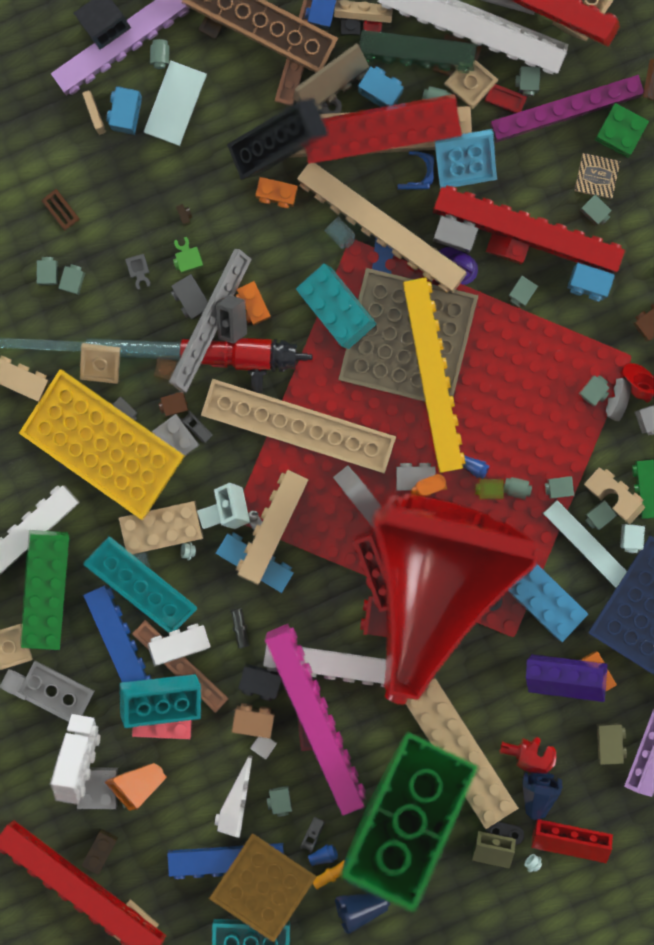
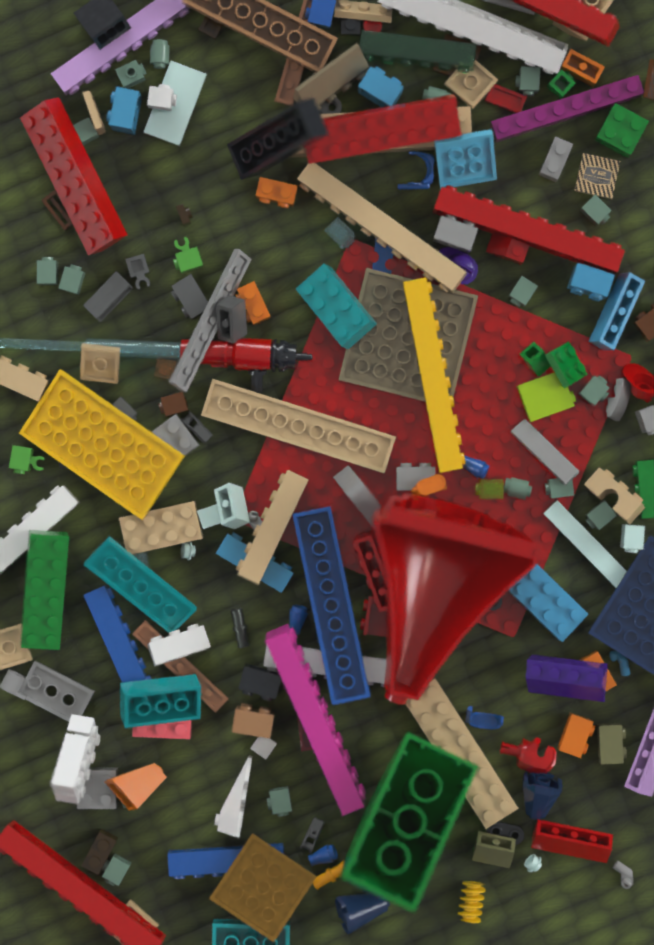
none -> bright green brick [9,445,45,474]
none -> red brick [20,97,128,256]
none -> sand green brick [73,117,99,145]
none -> dark grey piece [83,271,133,322]
none -> sand green brick [101,854,131,886]
none -> sand green brick [115,60,147,89]
none -> white brick [147,84,177,111]
none -> blue cone [290,605,308,634]
none -> blue brick [293,506,370,705]
none -> yellow piece [457,881,486,923]
none -> blue helmet [465,706,504,730]
none -> light grey tile [511,419,579,486]
none -> lime brick [516,372,576,422]
none -> green brick [520,342,551,377]
none -> light grey brick [539,137,573,182]
none -> green plate [545,342,588,388]
none -> green brick [546,70,576,99]
none -> orange brick [557,712,595,758]
none -> orange brick [560,49,605,87]
none -> dark azure brick [588,272,645,350]
none -> dark azure arm [609,651,630,676]
none -> light grey arm [613,860,634,889]

